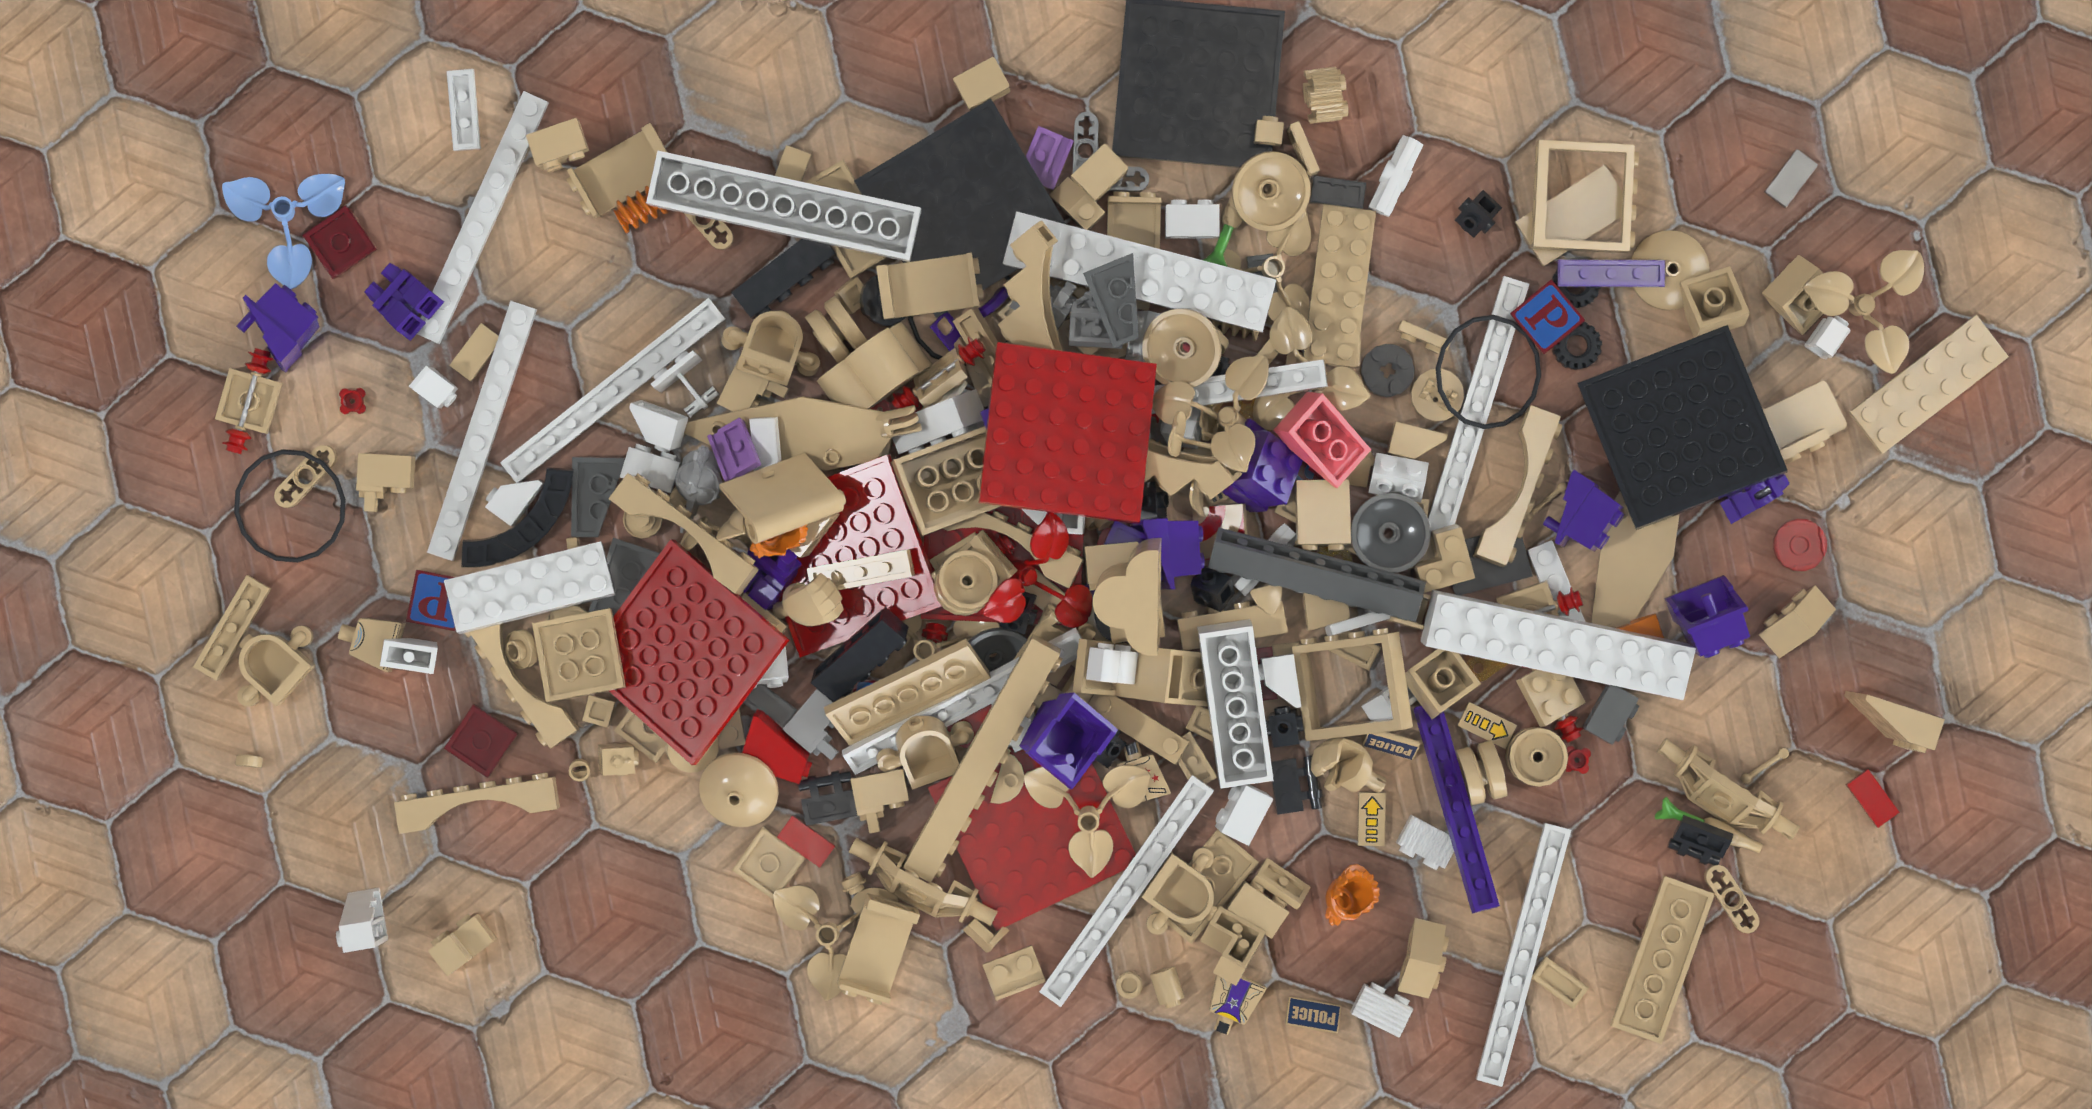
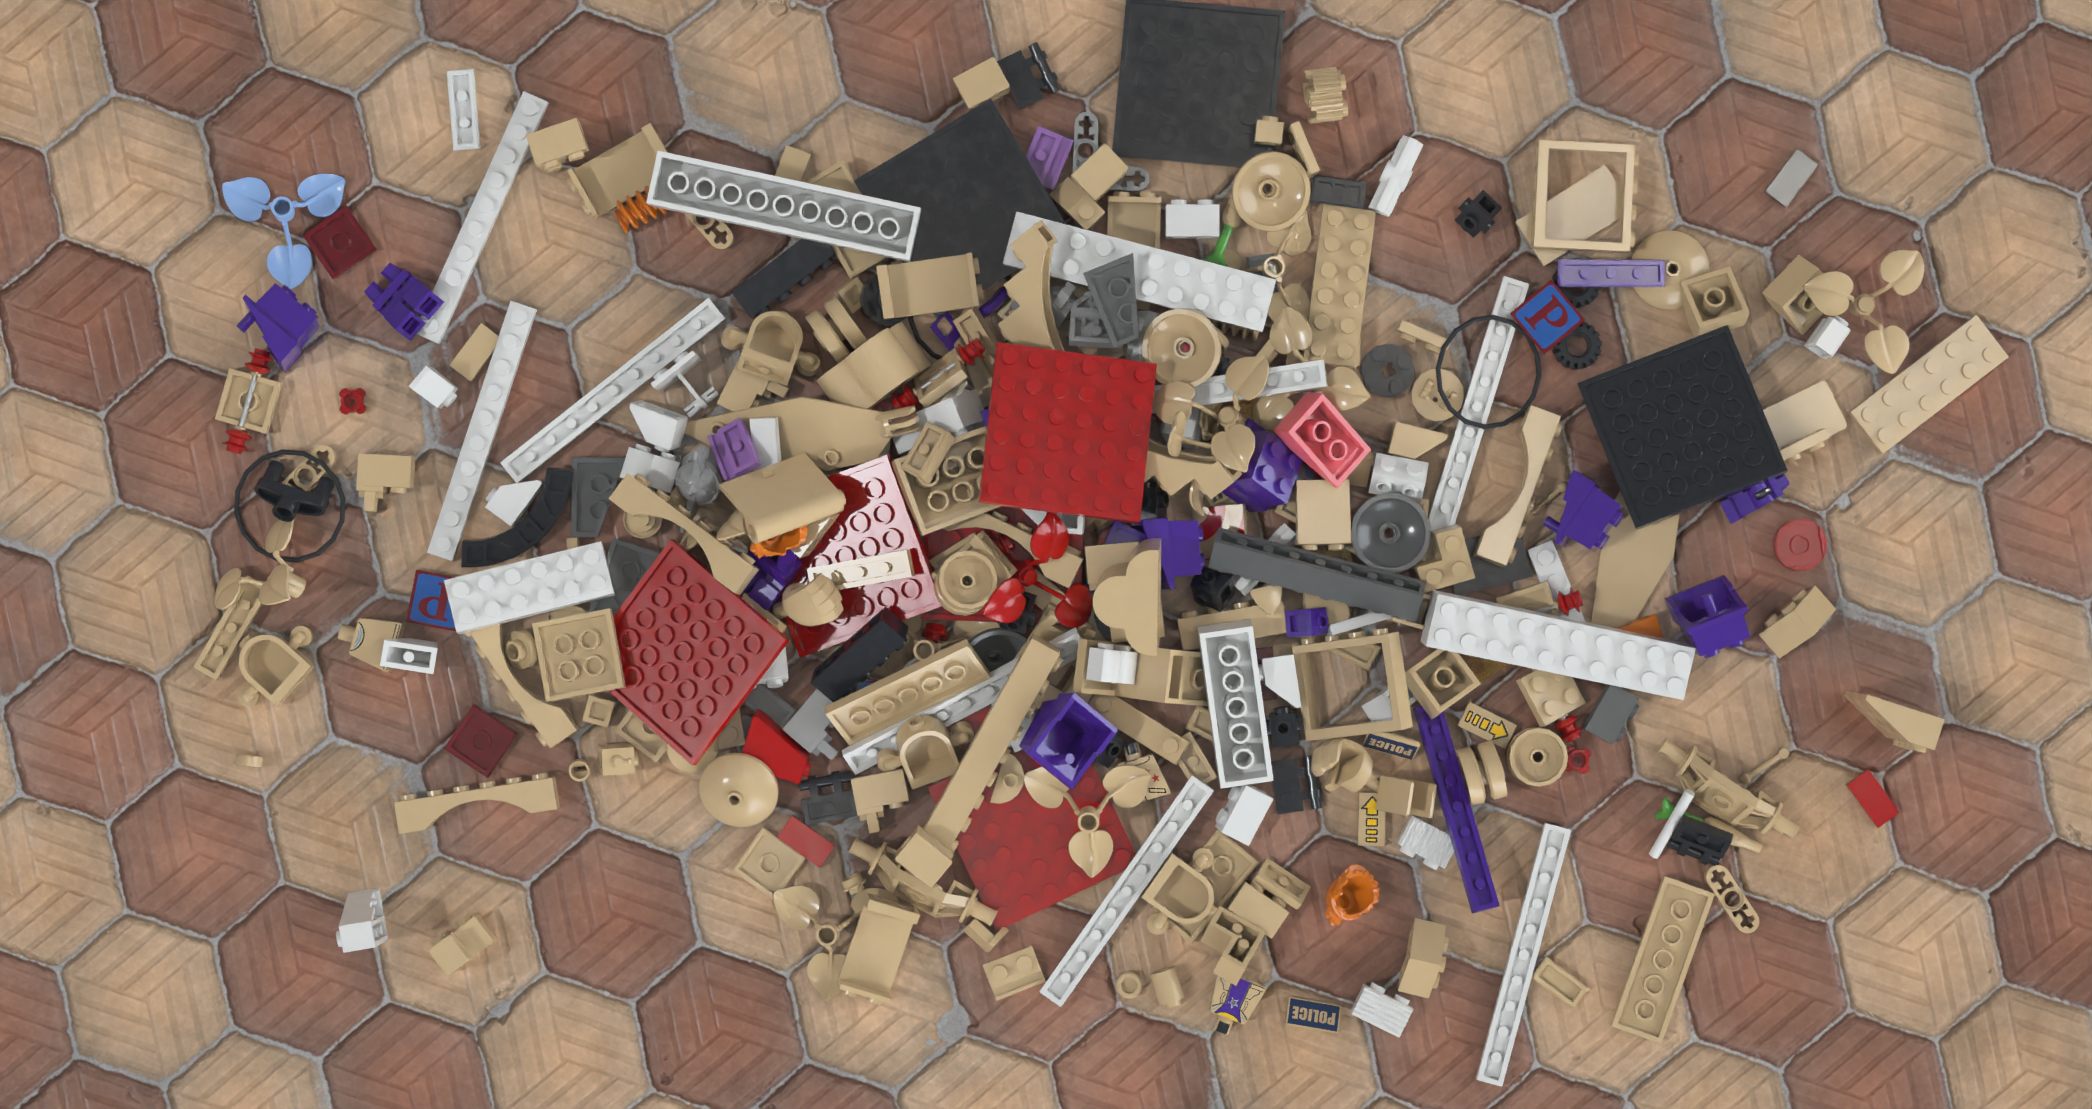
none -> tan plant [214,520,306,610]
none -> black connector [254,460,335,522]
none -> tan piece [895,825,954,887]
none -> tan slope [900,421,954,484]
none -> black plate [997,42,1061,110]
none -> dark purple bracket [1285,607,1328,637]
none -> tan piece [1375,775,1437,818]
none -> white bar [1649,789,1695,859]

